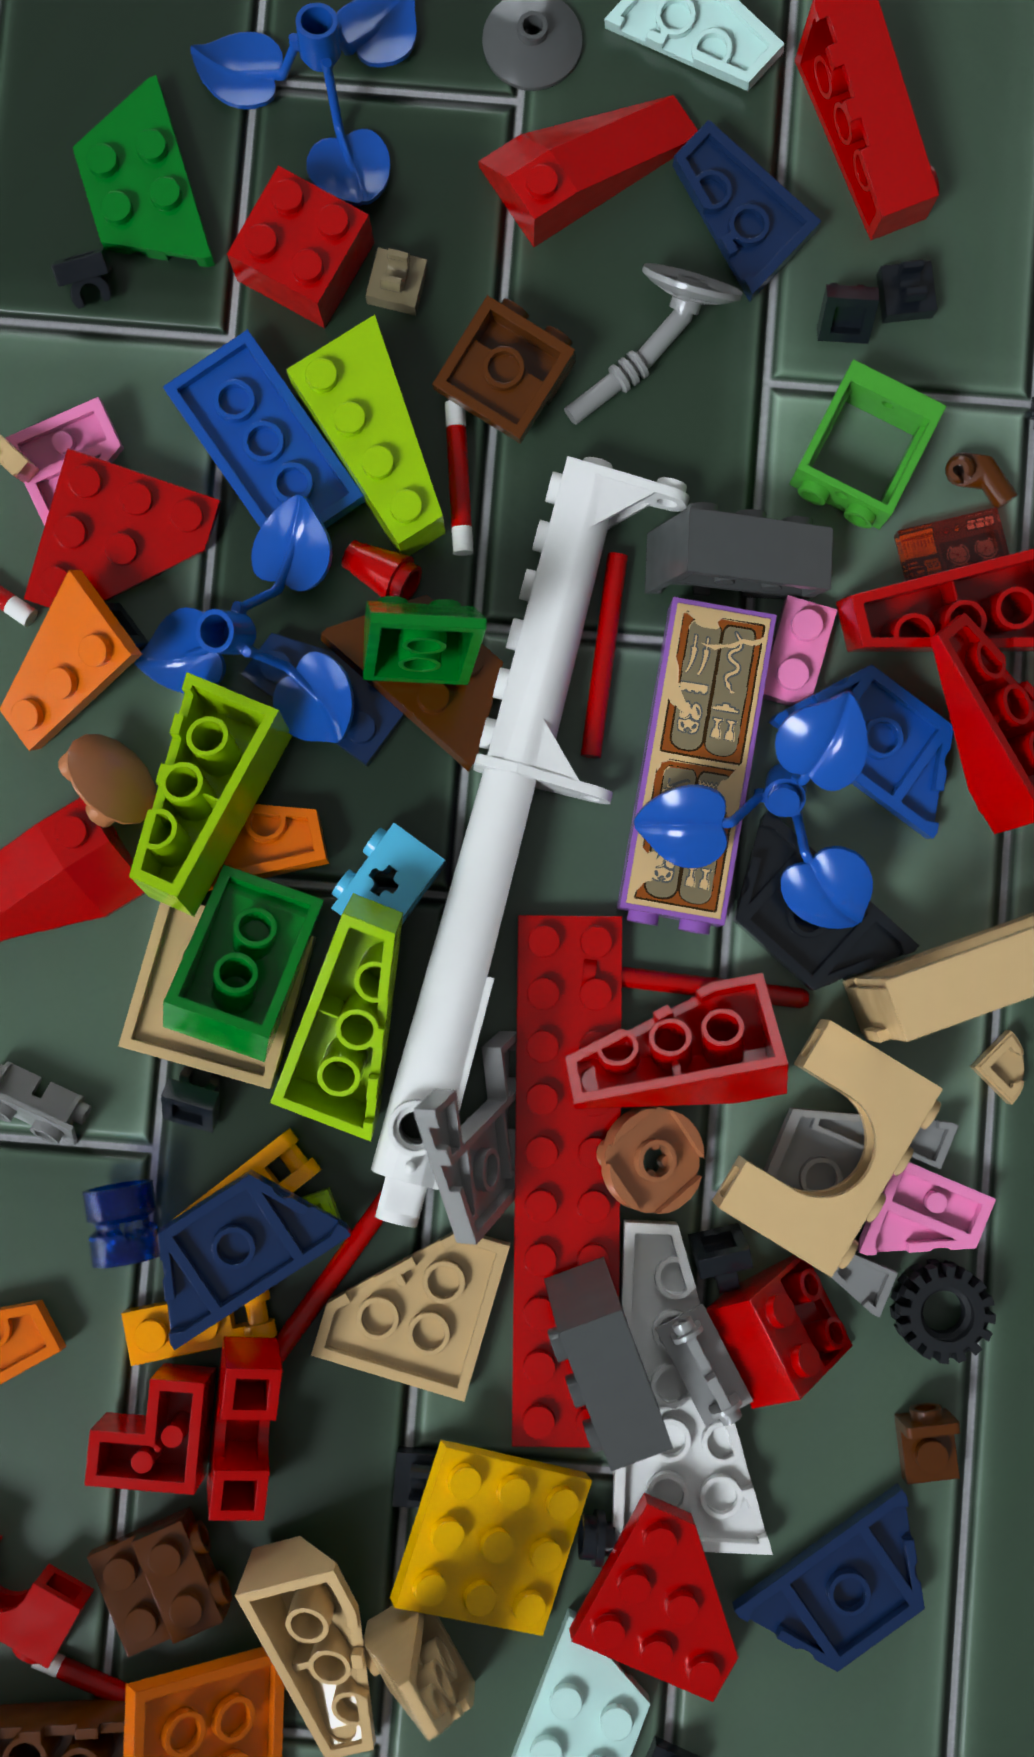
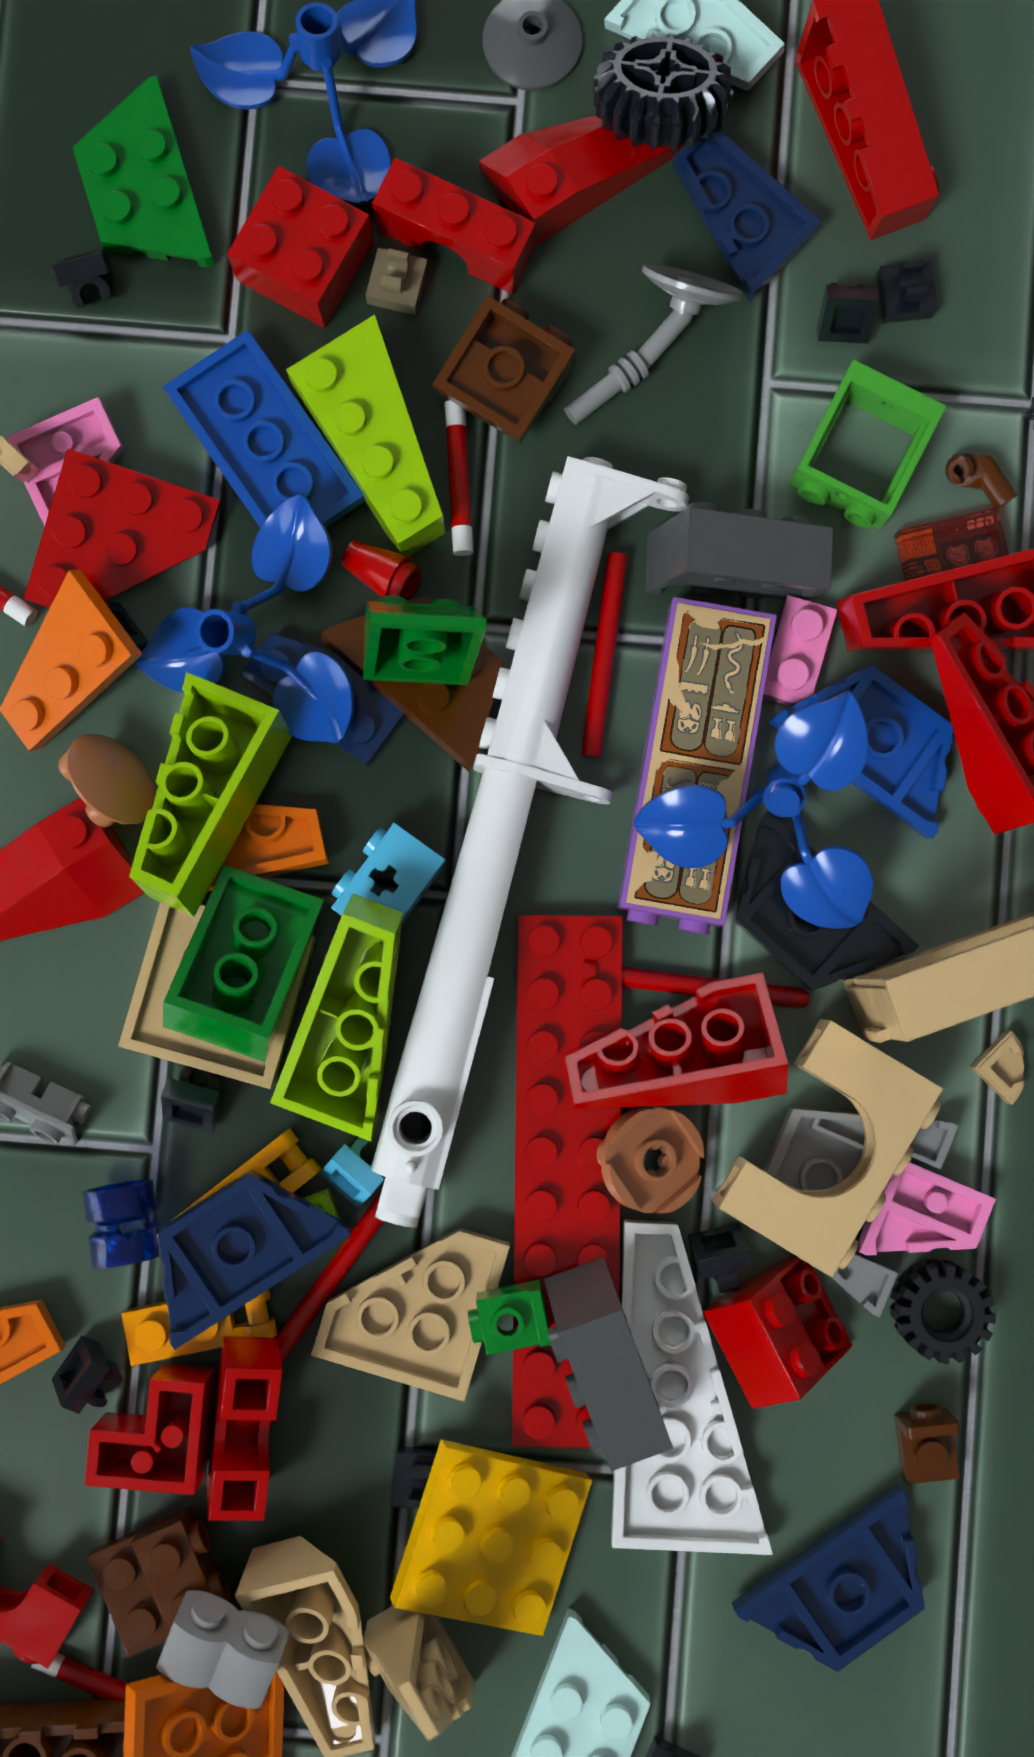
light grey wing [414,1031,517,1245] -> none
red plate [569,1492,738,1702] -> none
black plate [577,1509,615,1567] -> none
light grey hinge [655,1303,753,1426] -> none
none -> black tile [51,1335,123,1414]
none -> light grey brick [156,1590,290,1709]
none -> medium azure tile [319,1138,384,1208]
none -> red arch [372,158,536,295]
none -> green brick [468,1279,551,1355]
none -> black gear [593,33,733,151]

